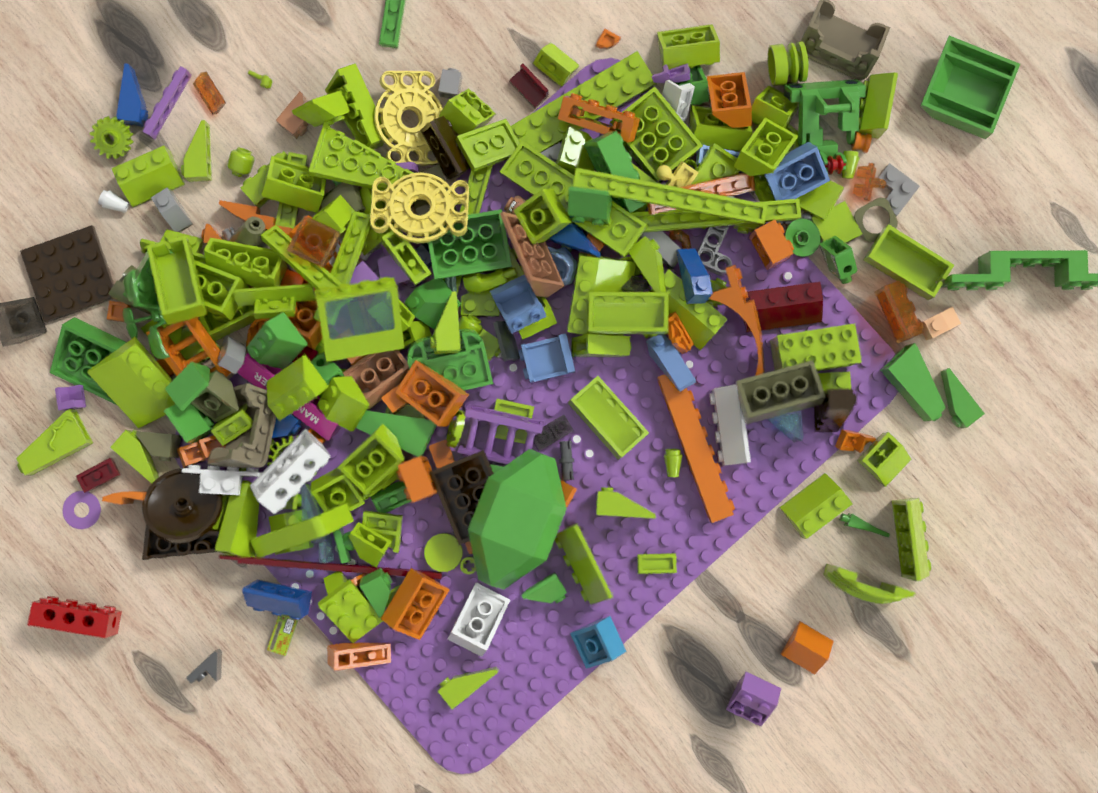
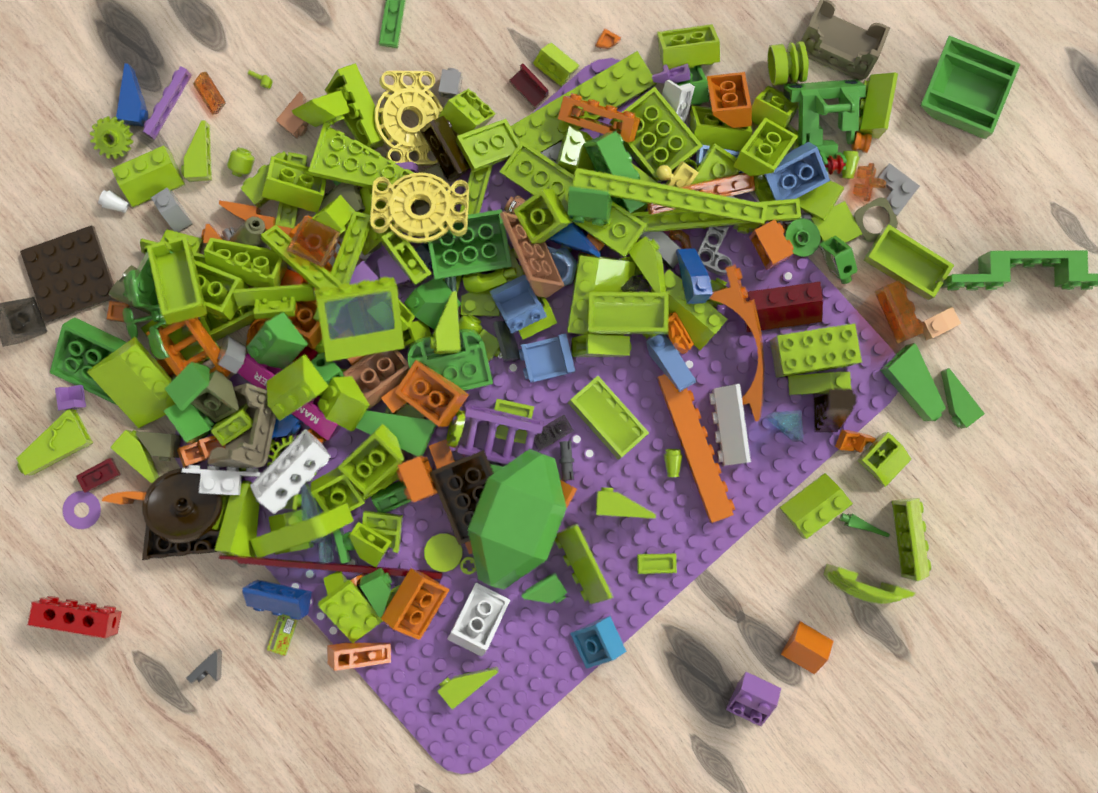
olive slope [736,360,826,425] -> none

